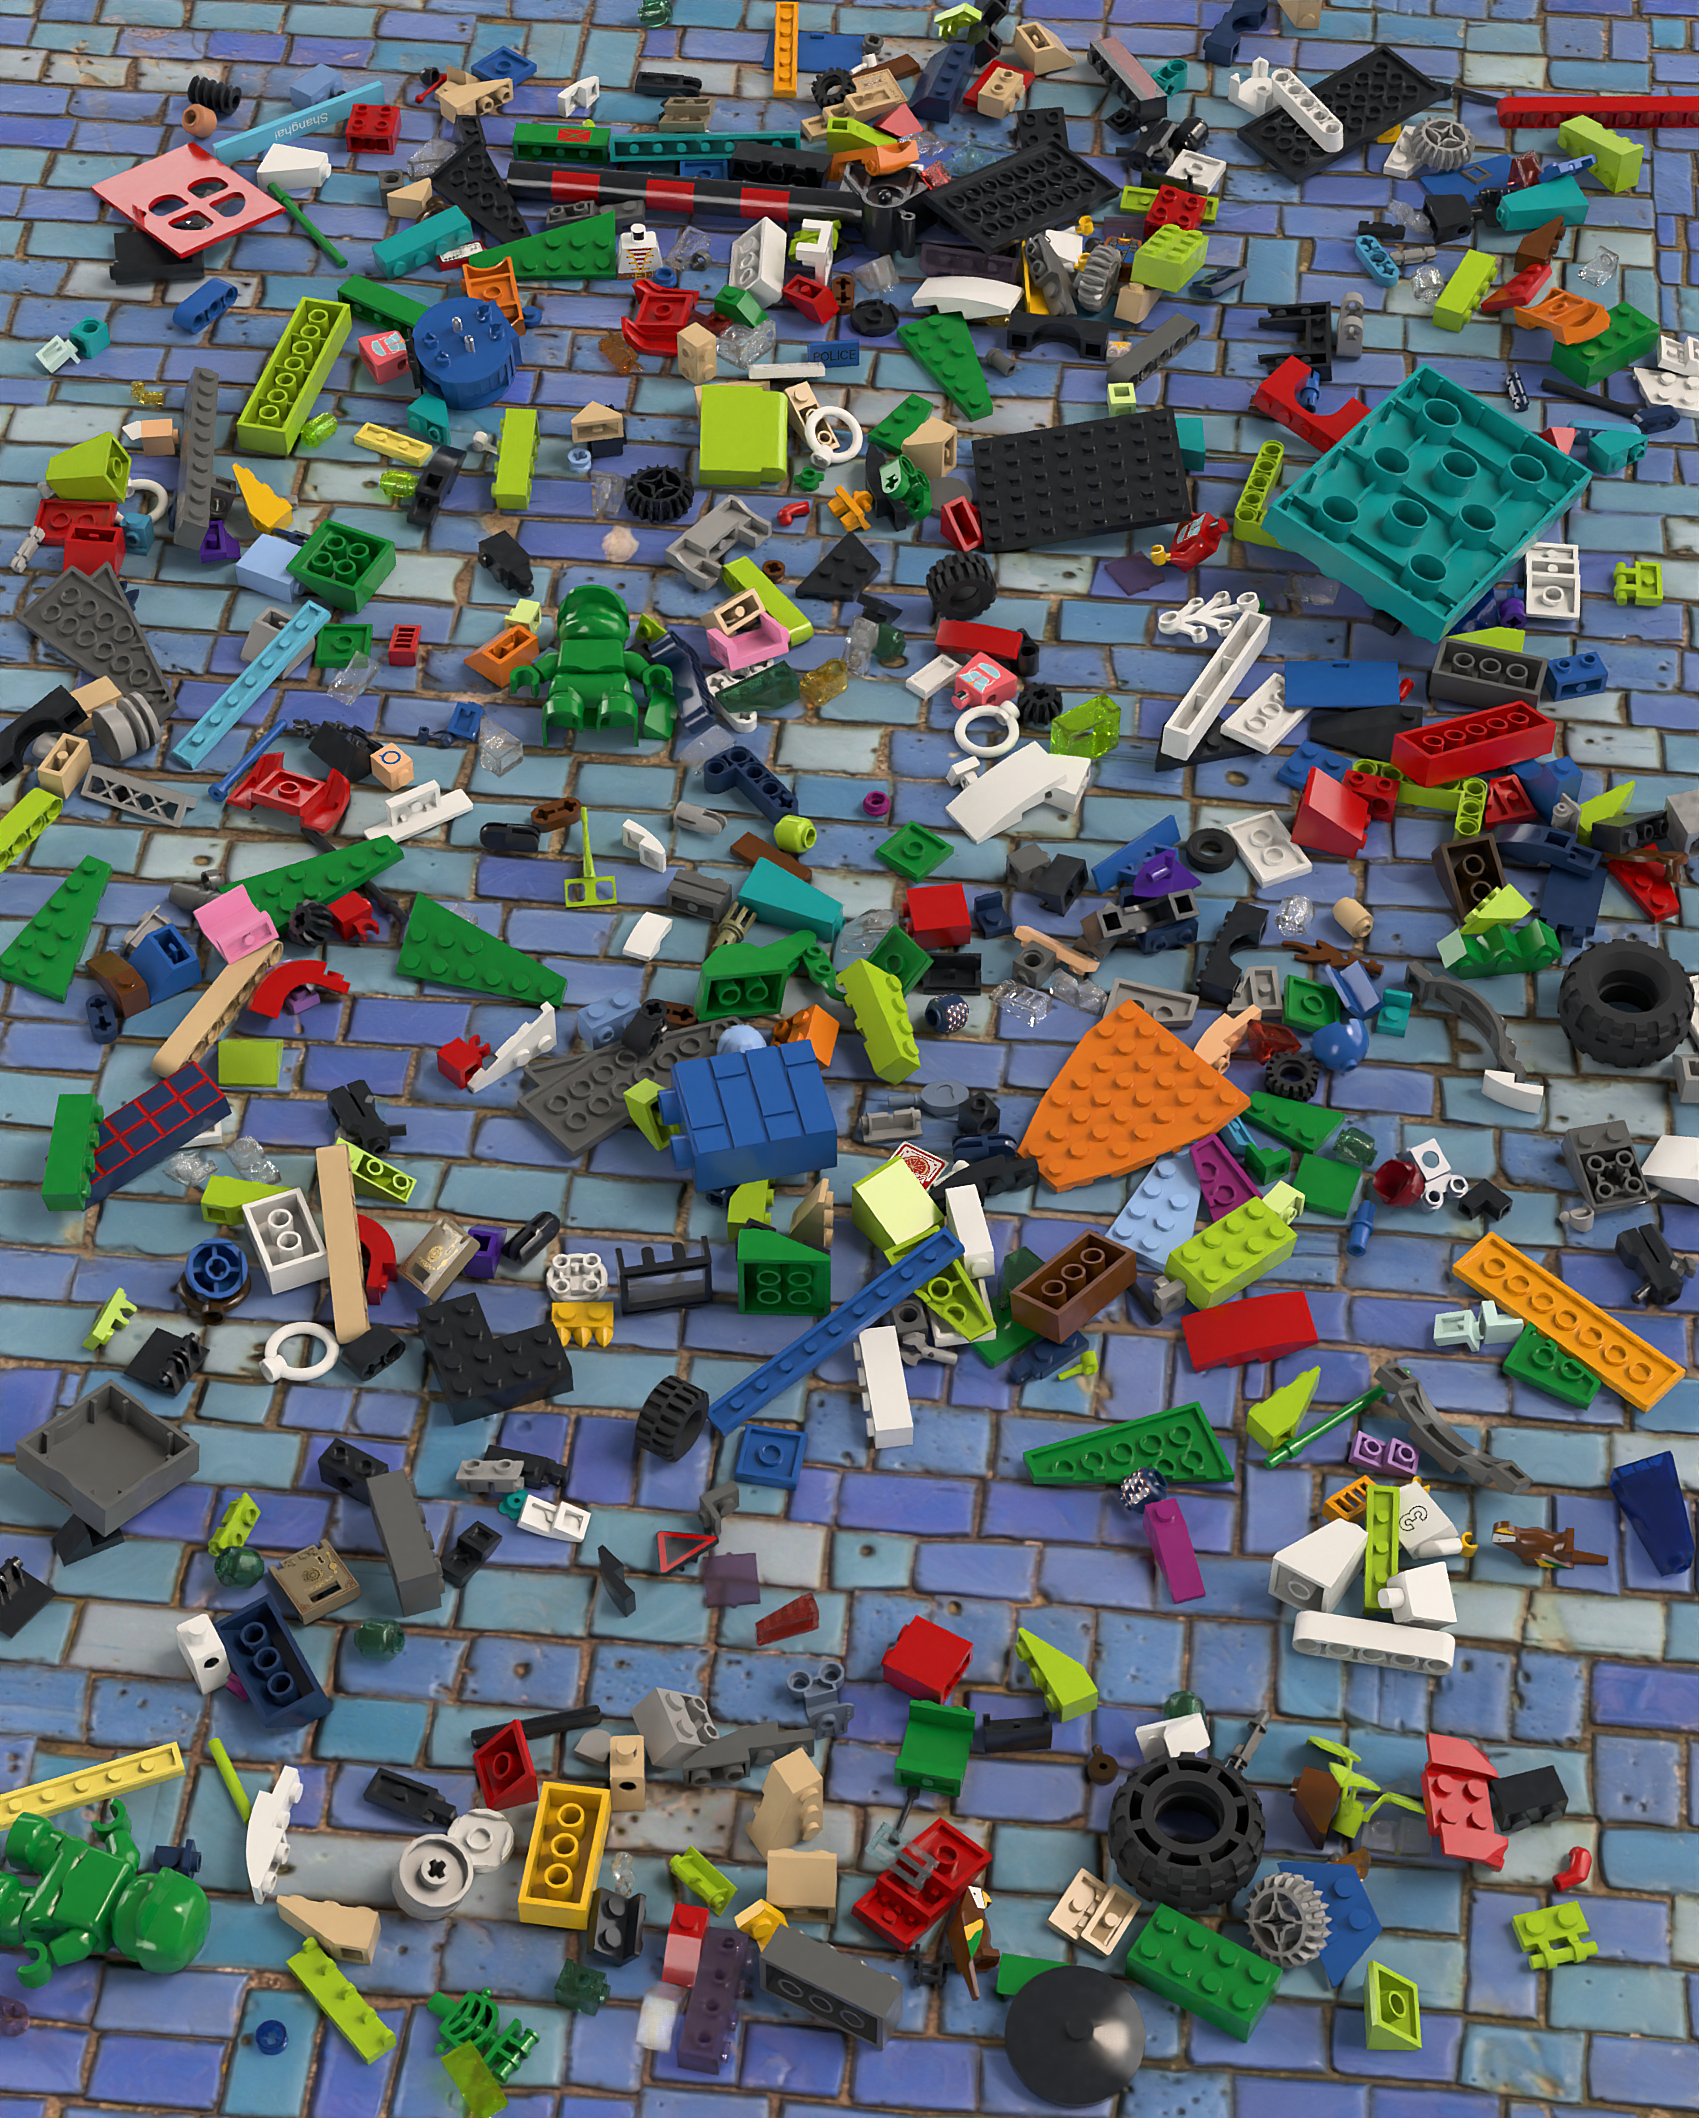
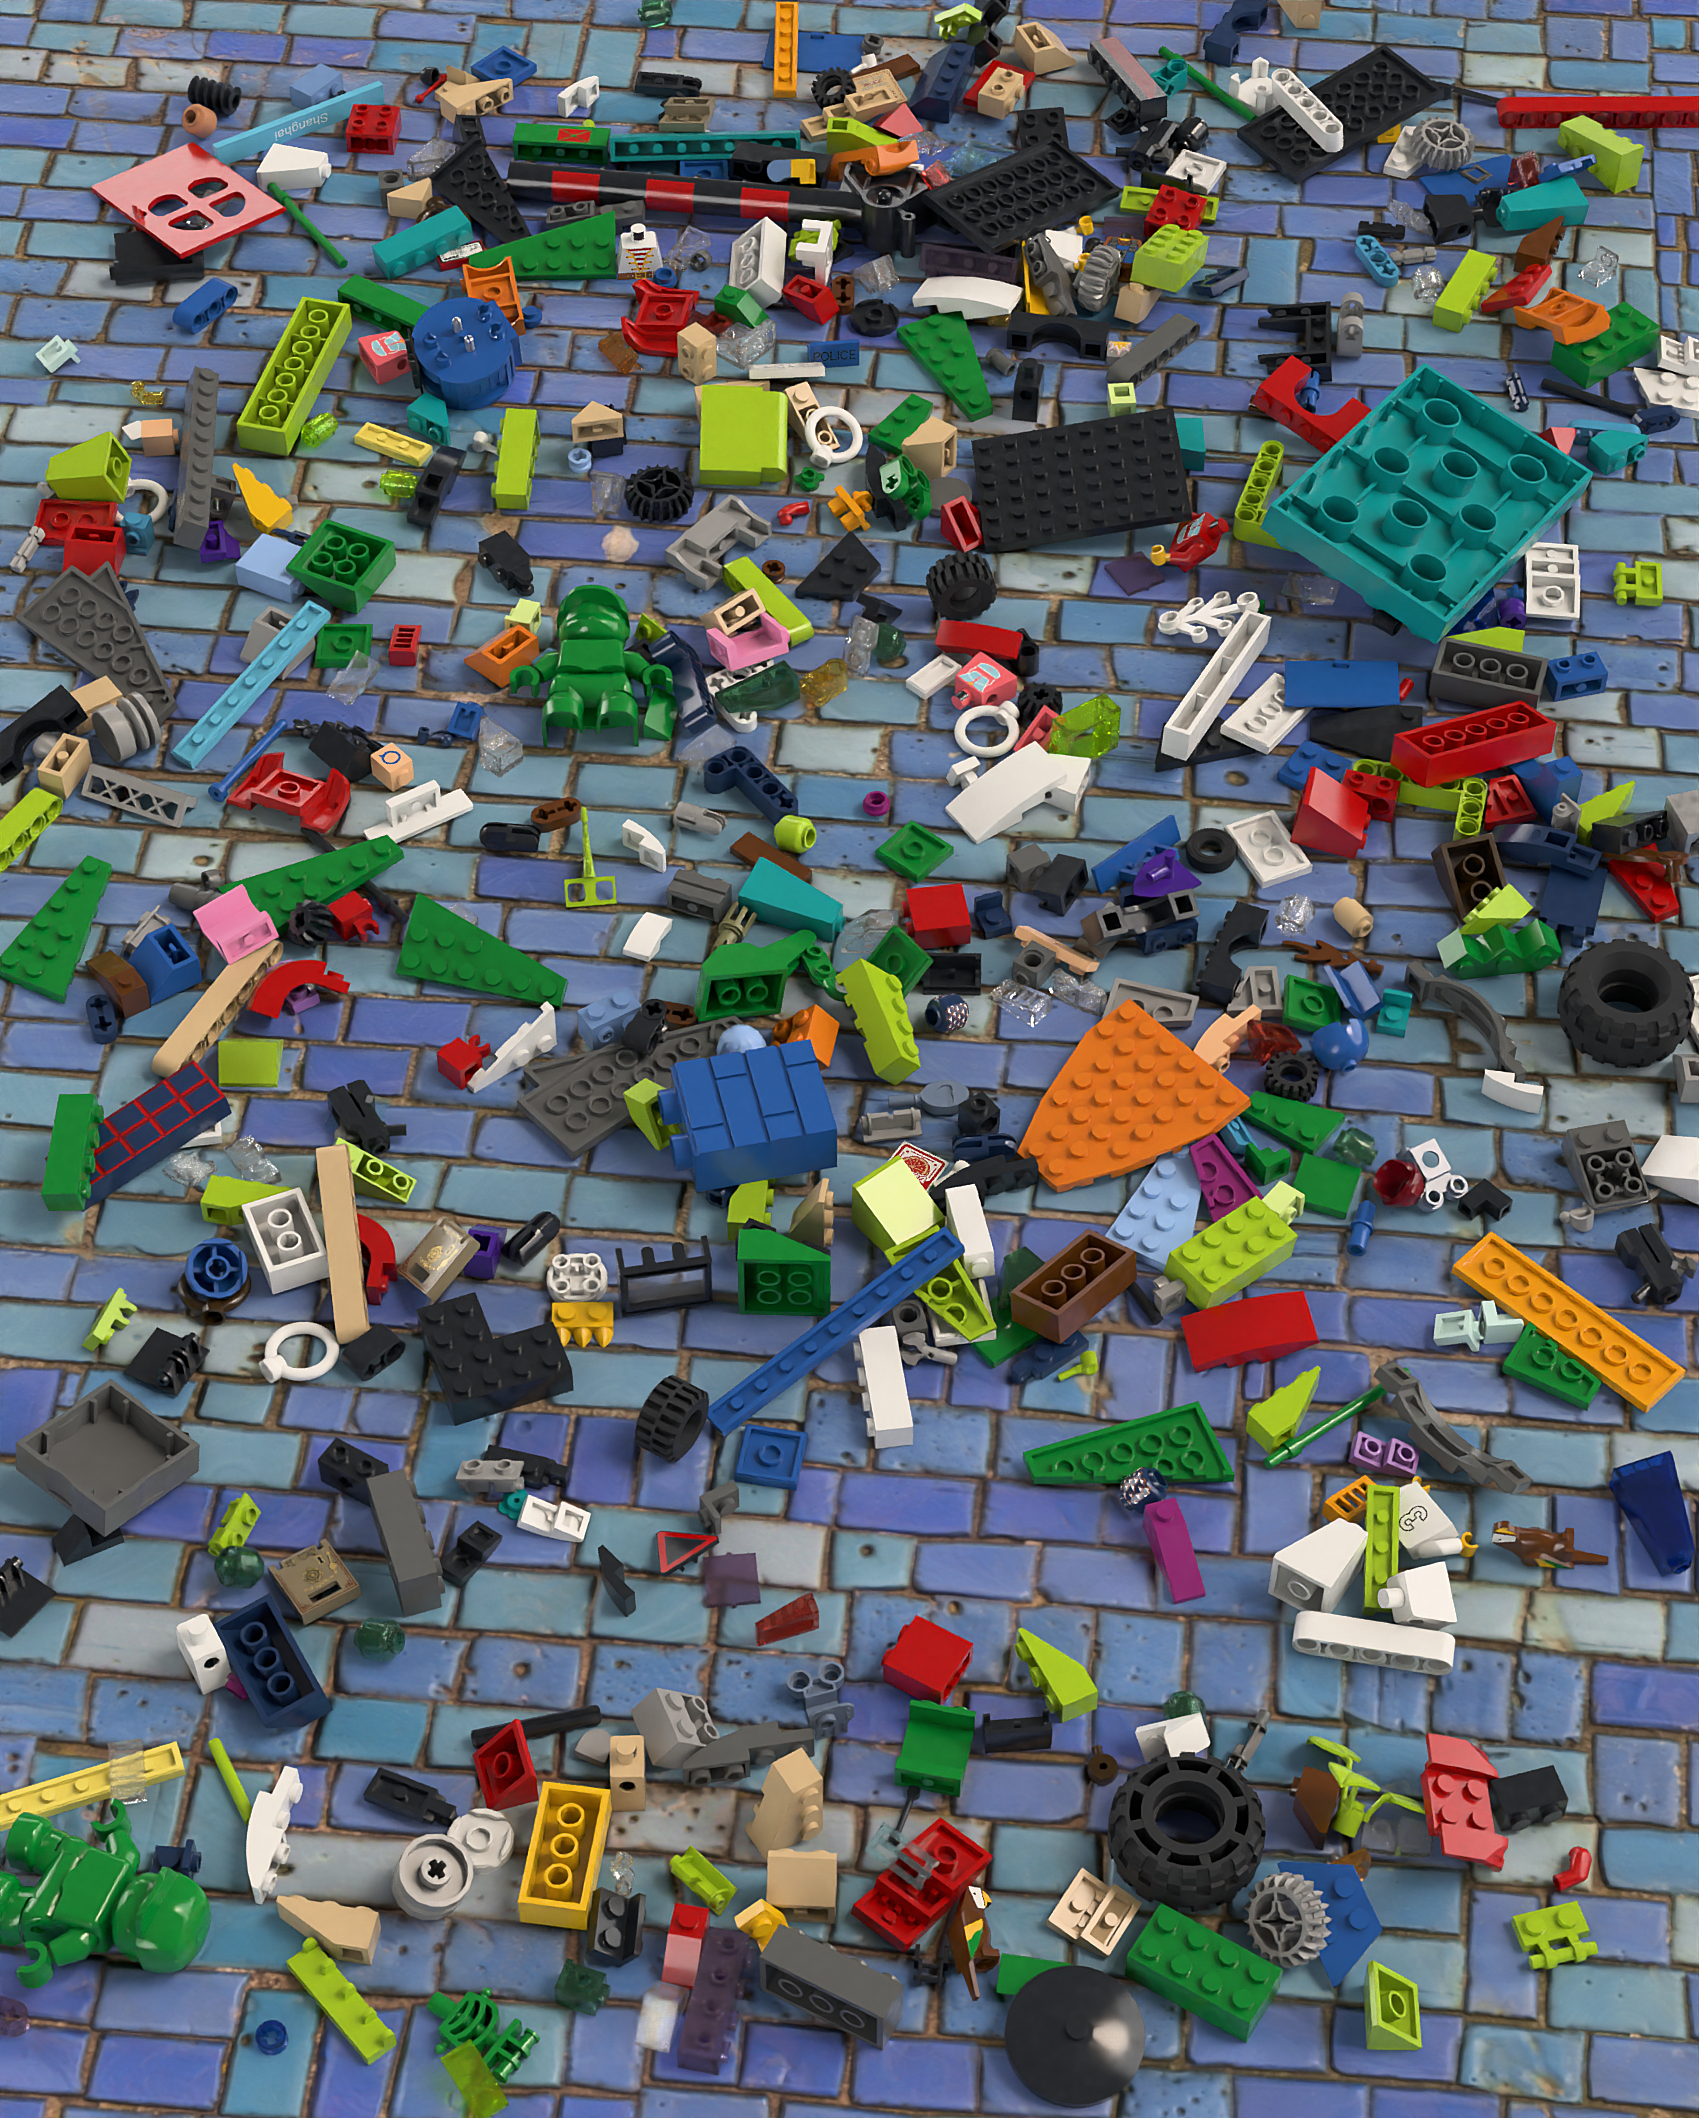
teal brick [69,315,111,360] -> none
none -> clear slope [108,1738,146,1804]
none -> leg [767,159,816,184]
none -> black torso [1012,358,1045,423]
none -> coral slope [1013,705,1066,752]
none -> green bar [1158,46,1258,122]

